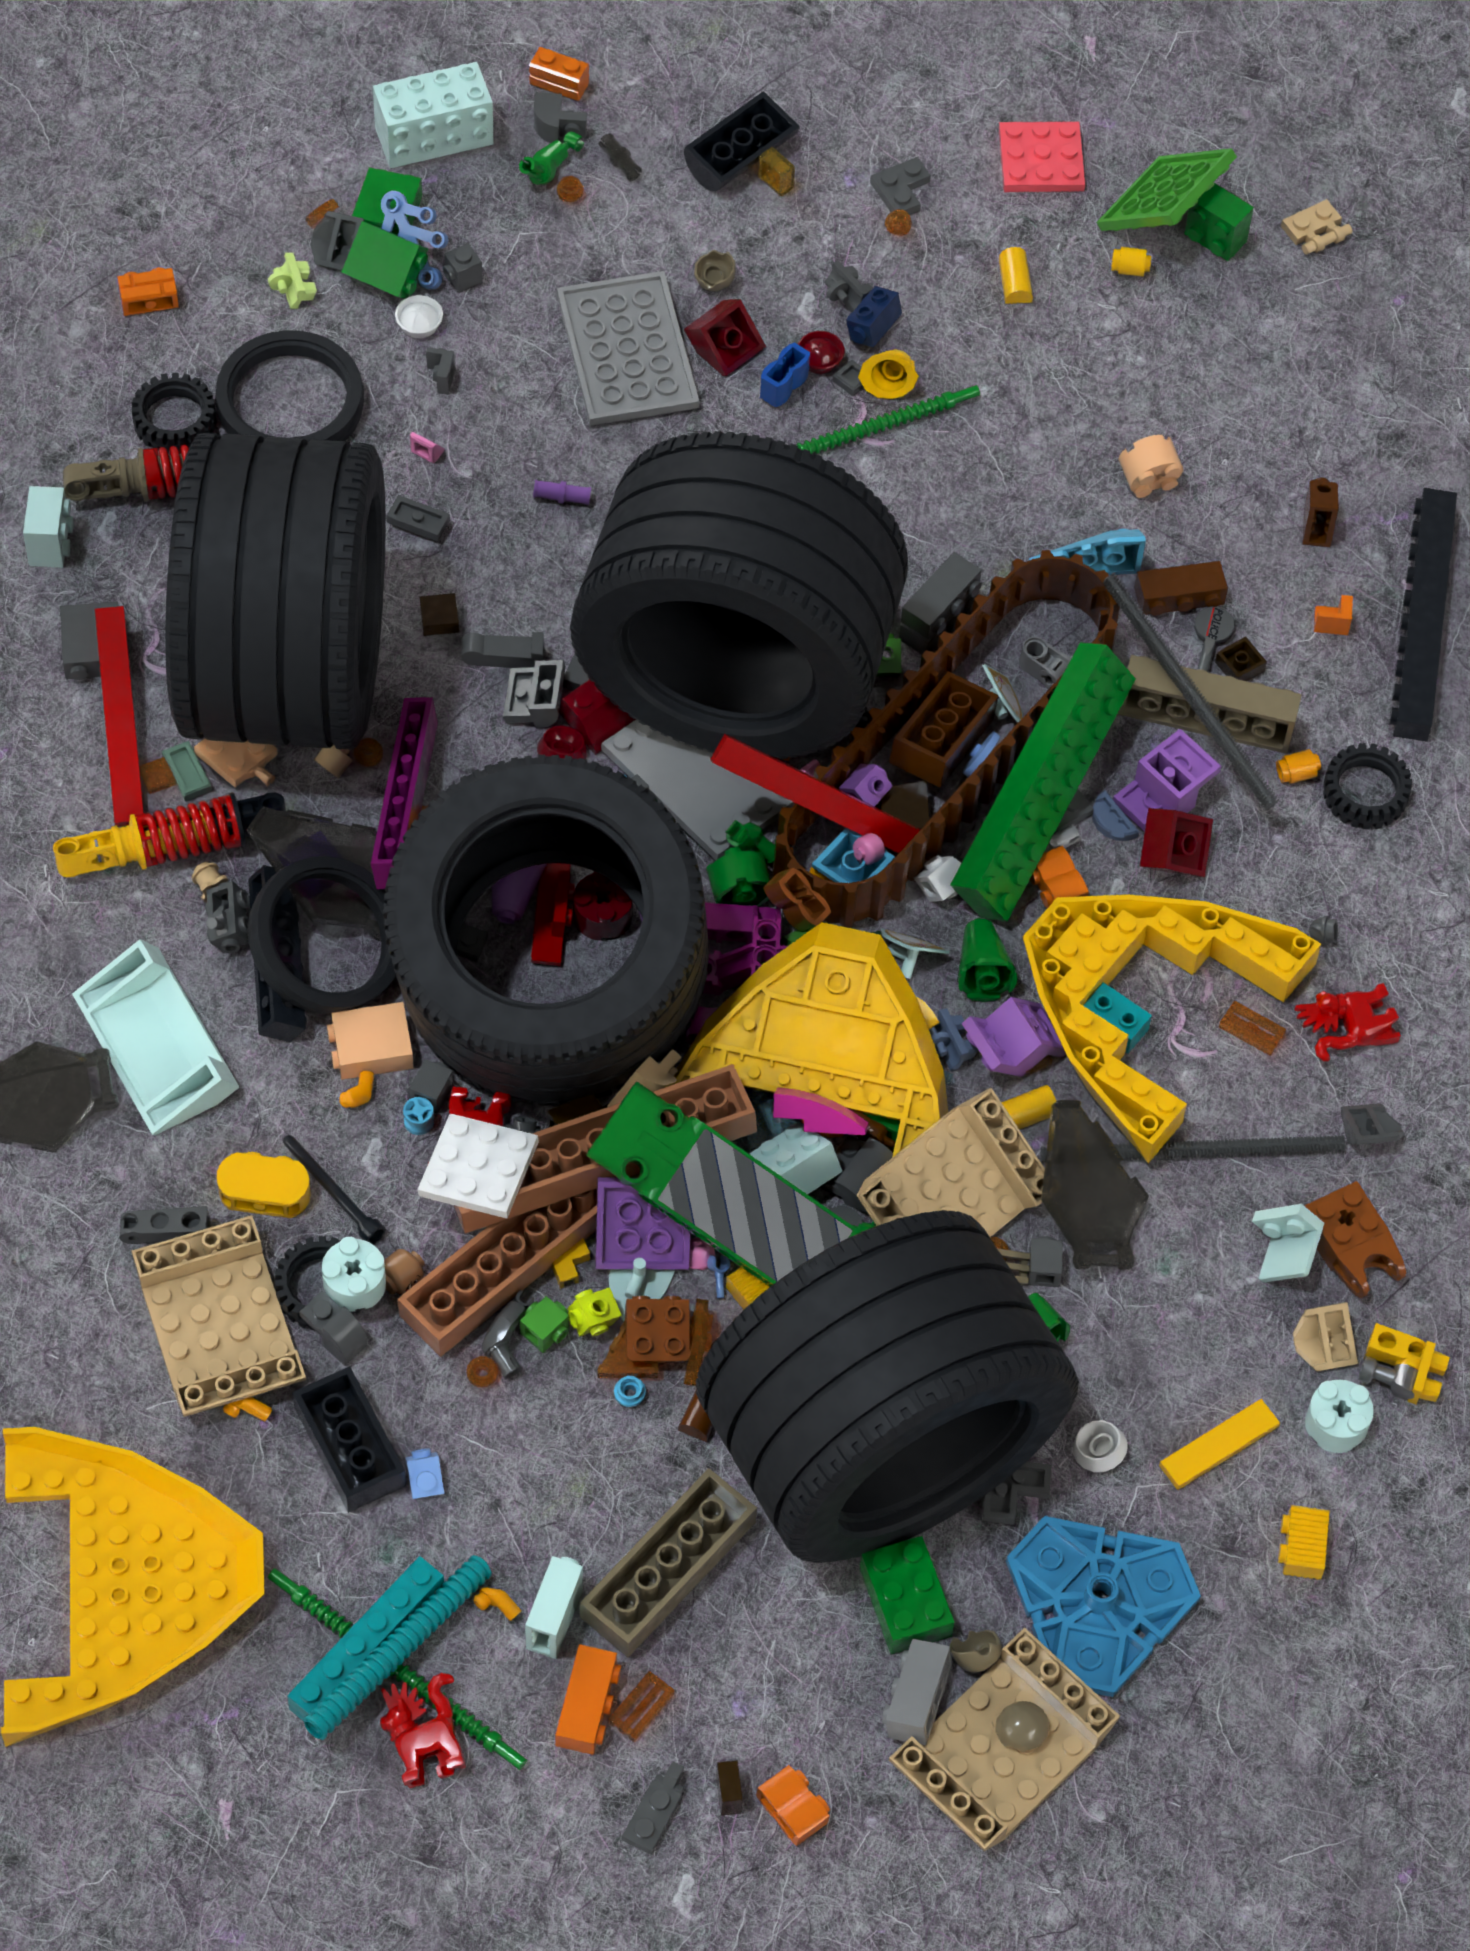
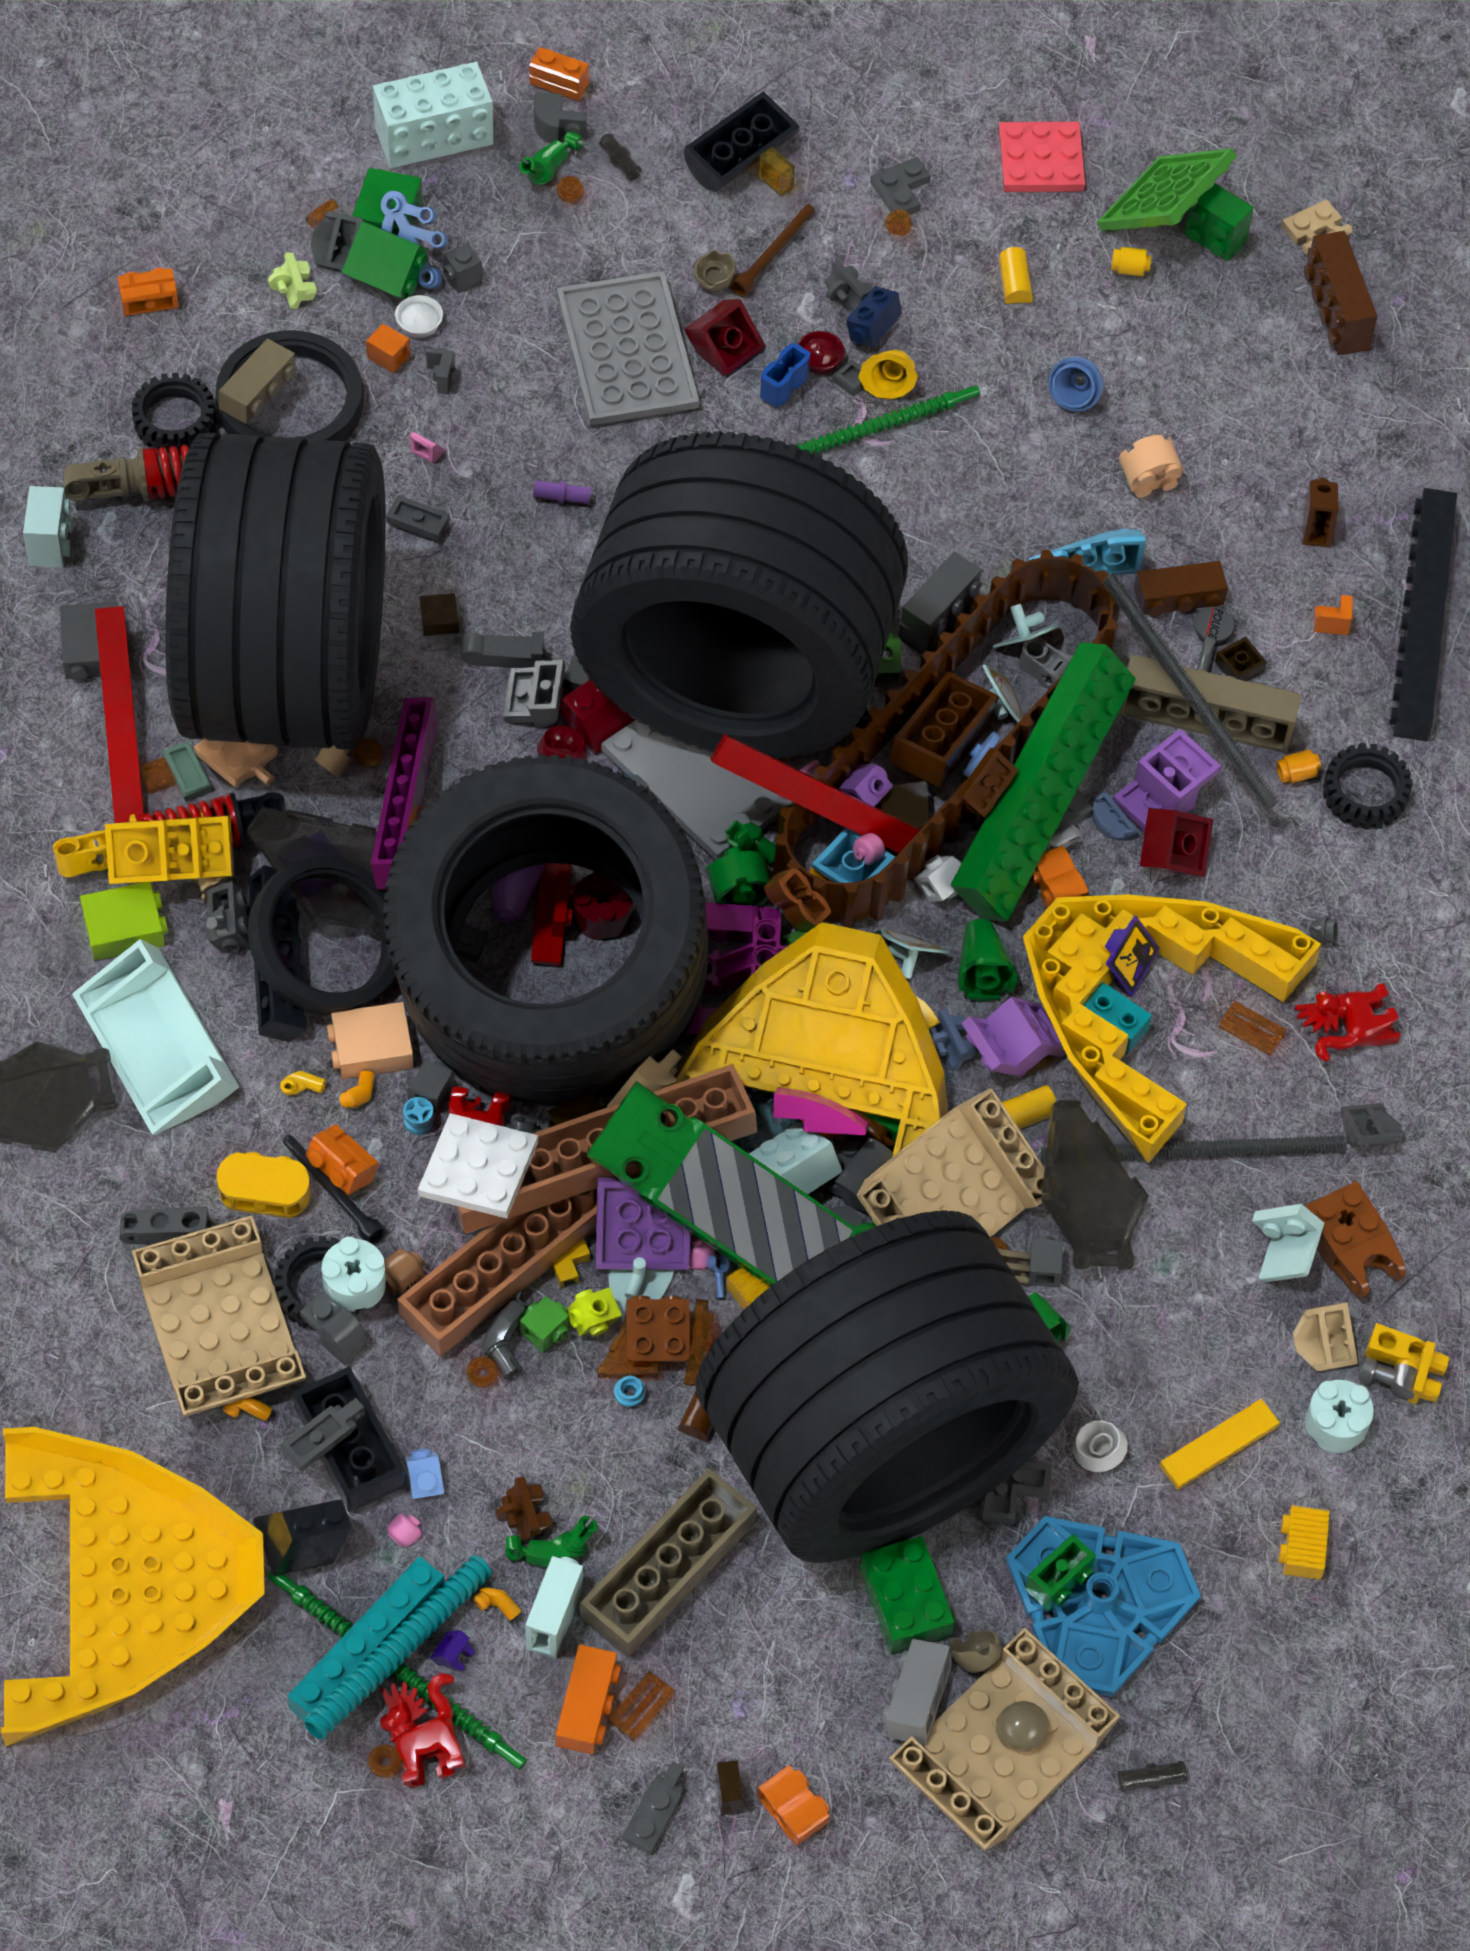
none -> lime brick [80,882,168,961]
none -> yellow slope [105,816,235,884]
none -> dark tan brick [219,338,297,424]
none -> black slope [253,1499,352,1576]
none -> yellow arm [280,1071,326,1096]
none -> dark grey hinge [281,1398,365,1472]
none -> orange brick [305,1124,379,1196]
none -> orange panel [366,324,410,373]
none -> clear orange plate [368,1745,401,1778]
none -> bright pink piece [387,1513,422,1547]
none -> dark purple tile [429,1630,475,1671]
none -> reddish brown hips [495,1477,552,1544]
none -> green arm [505,1515,598,1567]
none -> reddish brown piece [730,204,815,297]
none -> reddish brown bracket [957,748,1018,818]
none -> light aqua shield [993,603,1060,648]
none -> green brick [1025,1534,1096,1611]
none -> medium blue piece [1048,356,1103,412]
none -> piece [1104,915,1160,997]
none -> clear smoke pin [1118,1761,1187,1792]
none -> reddish brown brick [1304,230,1377,355]

